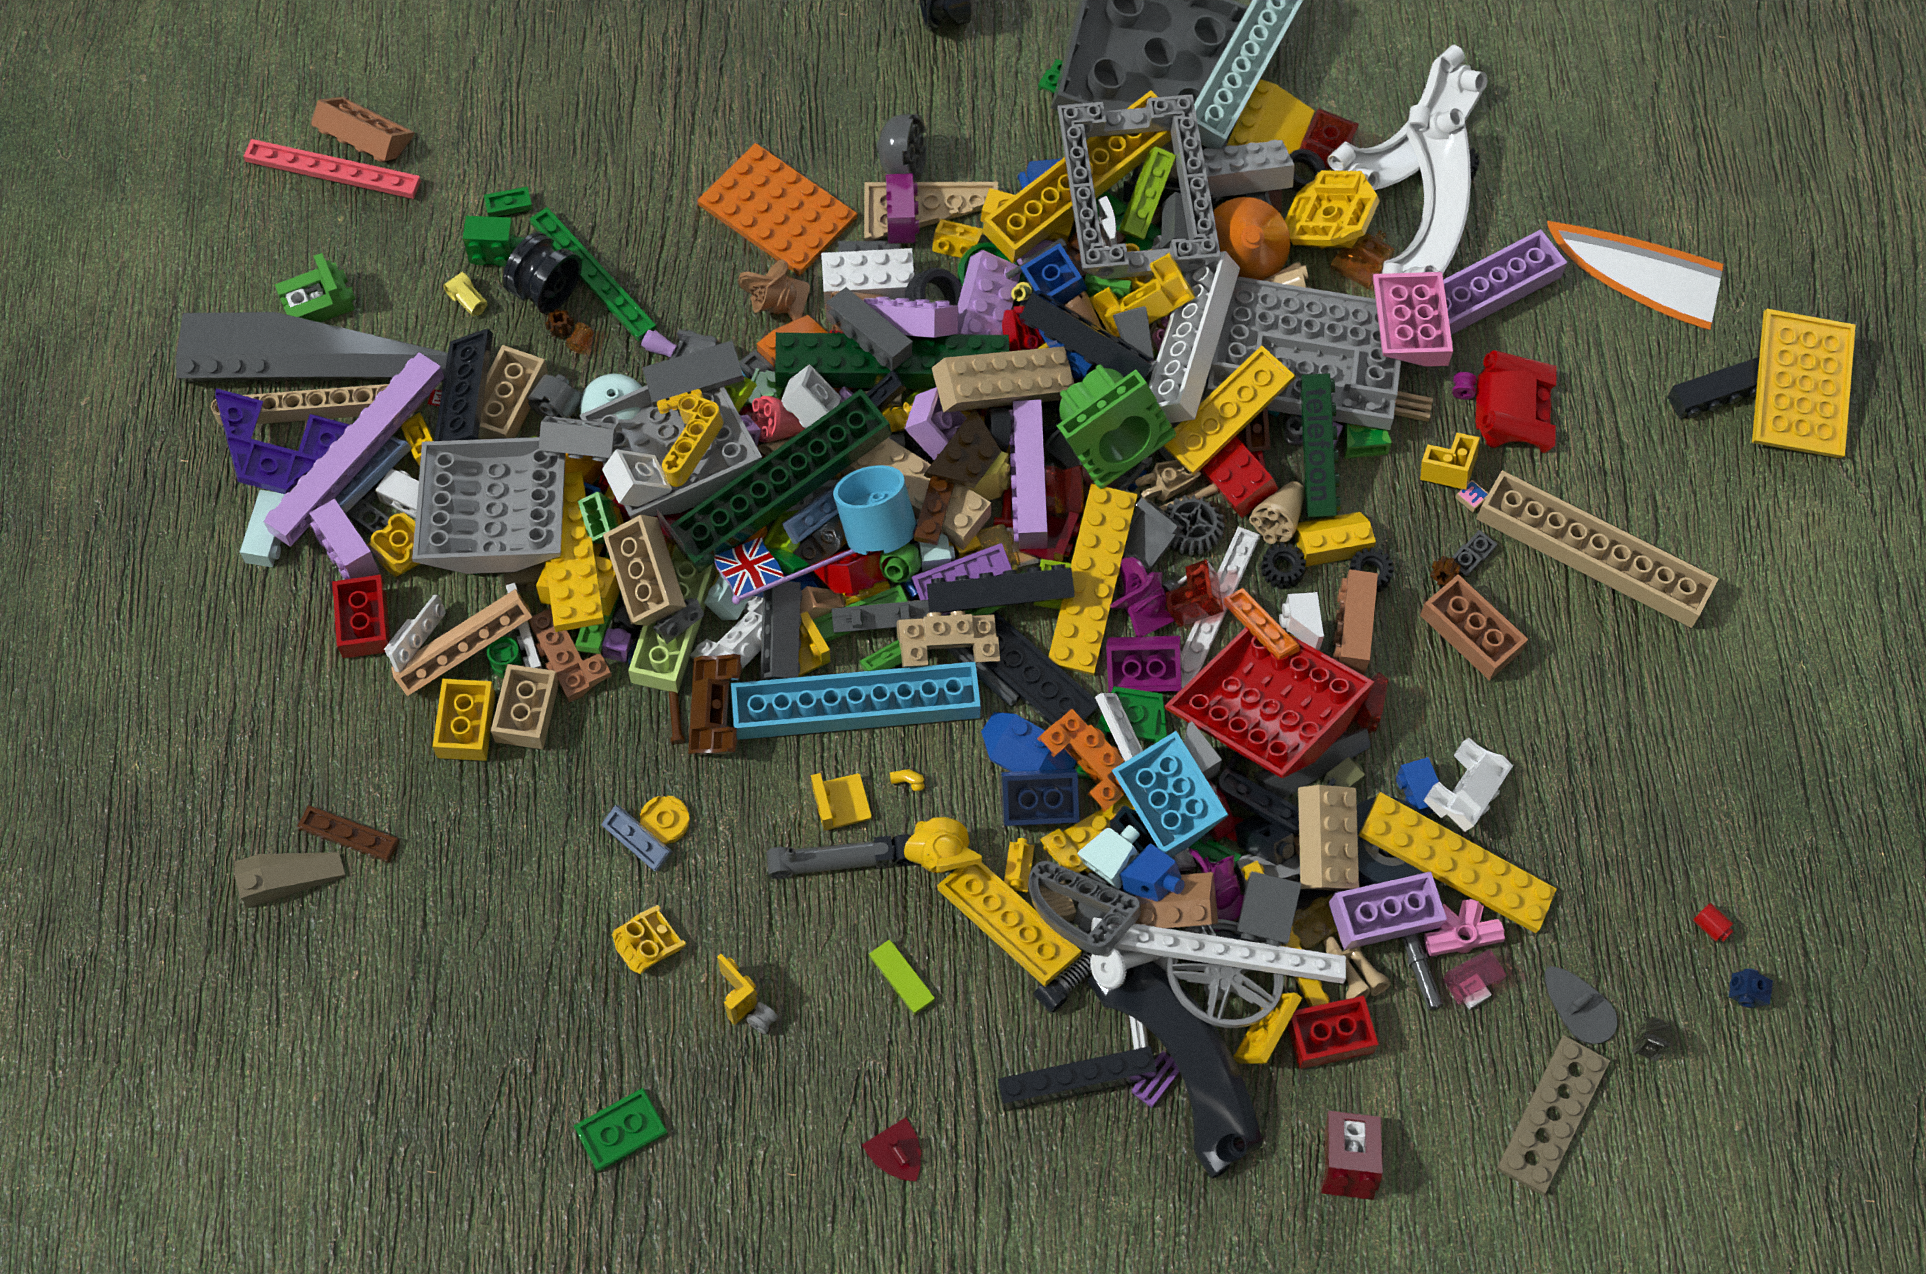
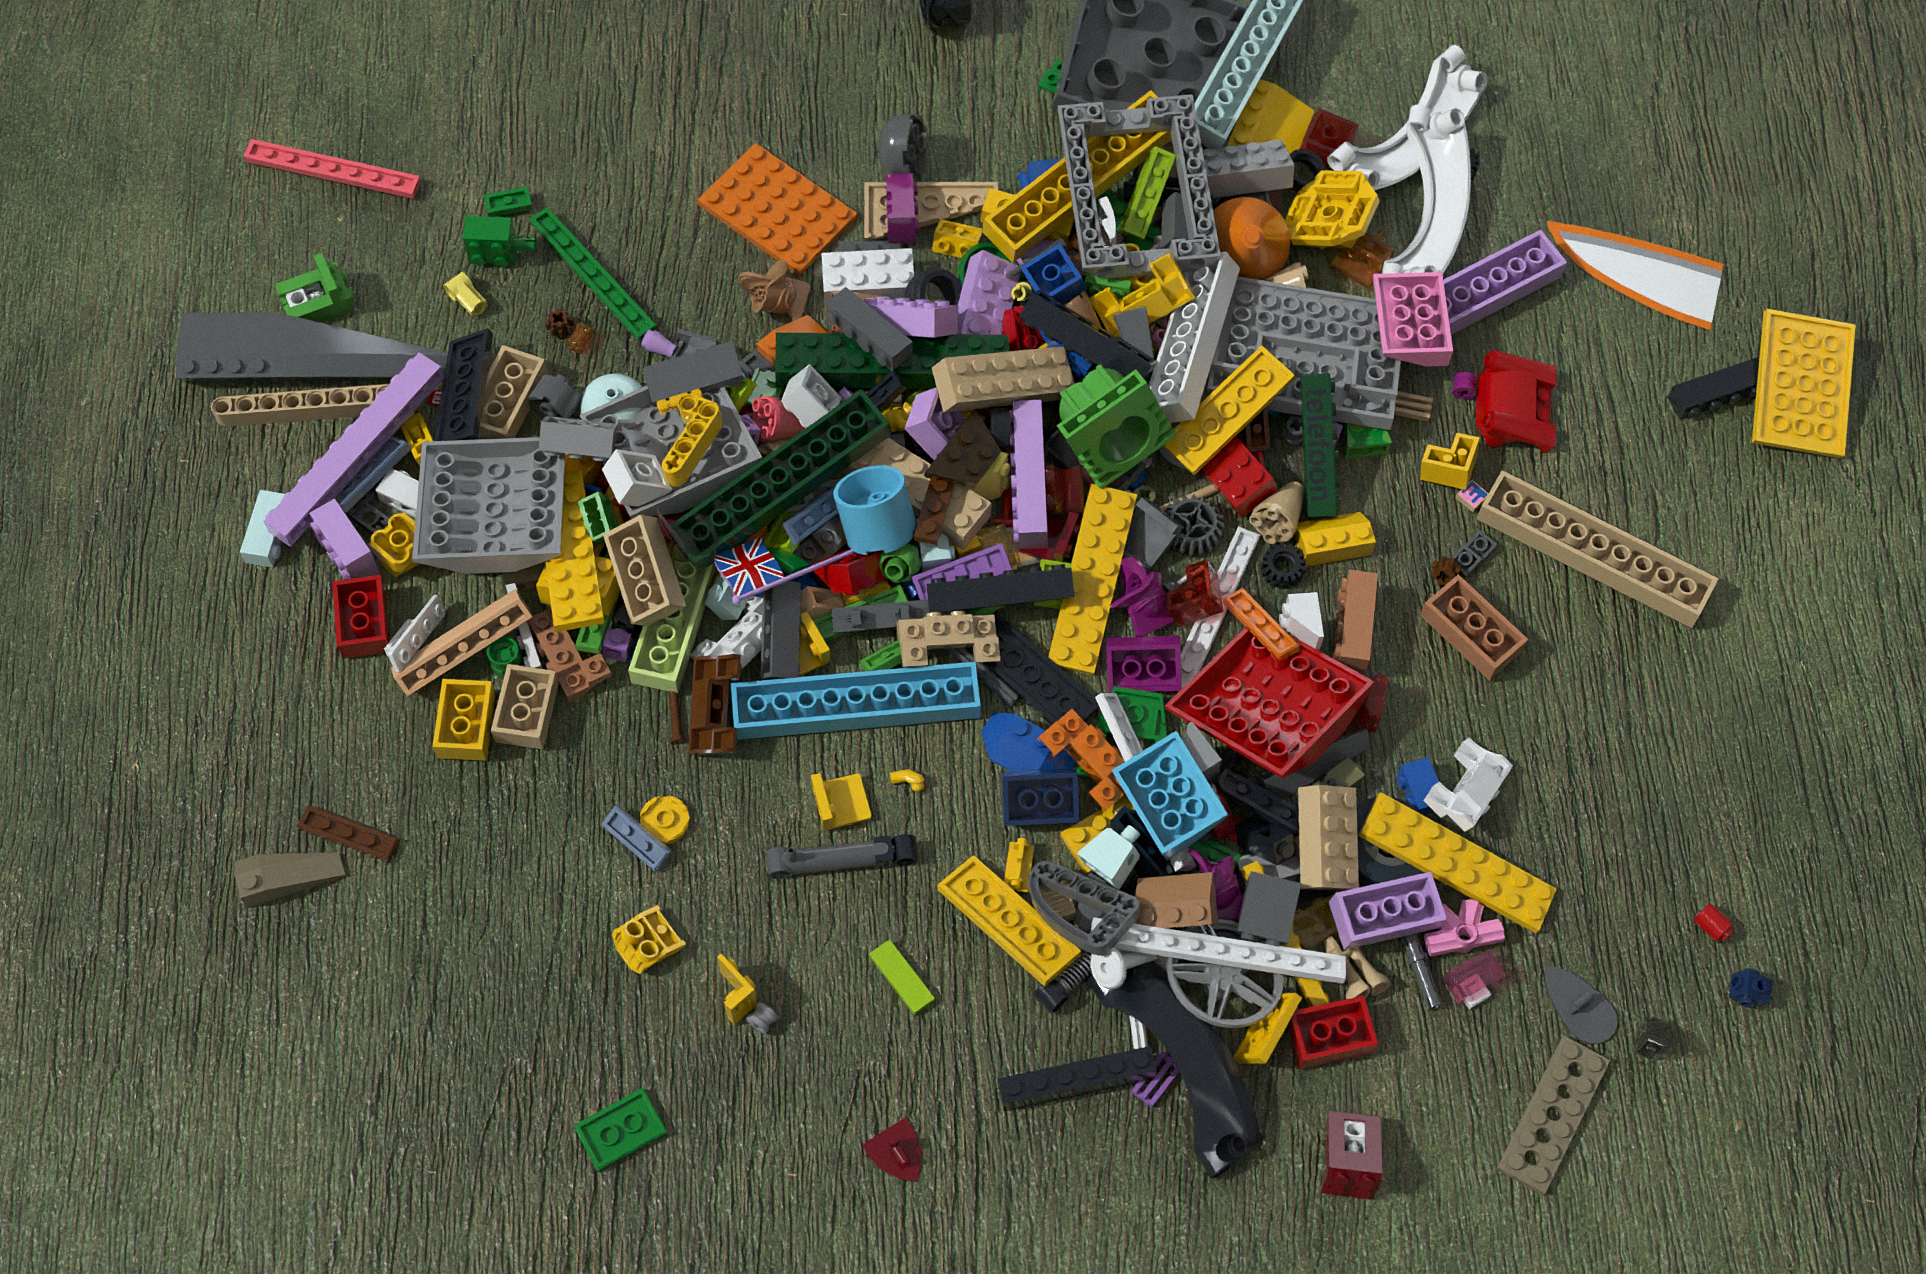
dark purple wing [215,388,350,494] -> none
nougat slope [311,97,415,162] -> none
black piece [502,232,582,314] -> none
dark grey hinge [653,598,704,644] -> none
yellow helmet [904,817,982,873] -> none
yellow hinge [1040,829,1089,874] -> none
blue torso [1119,844,1185,901] -> none
tan hinge [1135,460,1201,502] -> none
black tyre [1348,547,1394,592] -> none

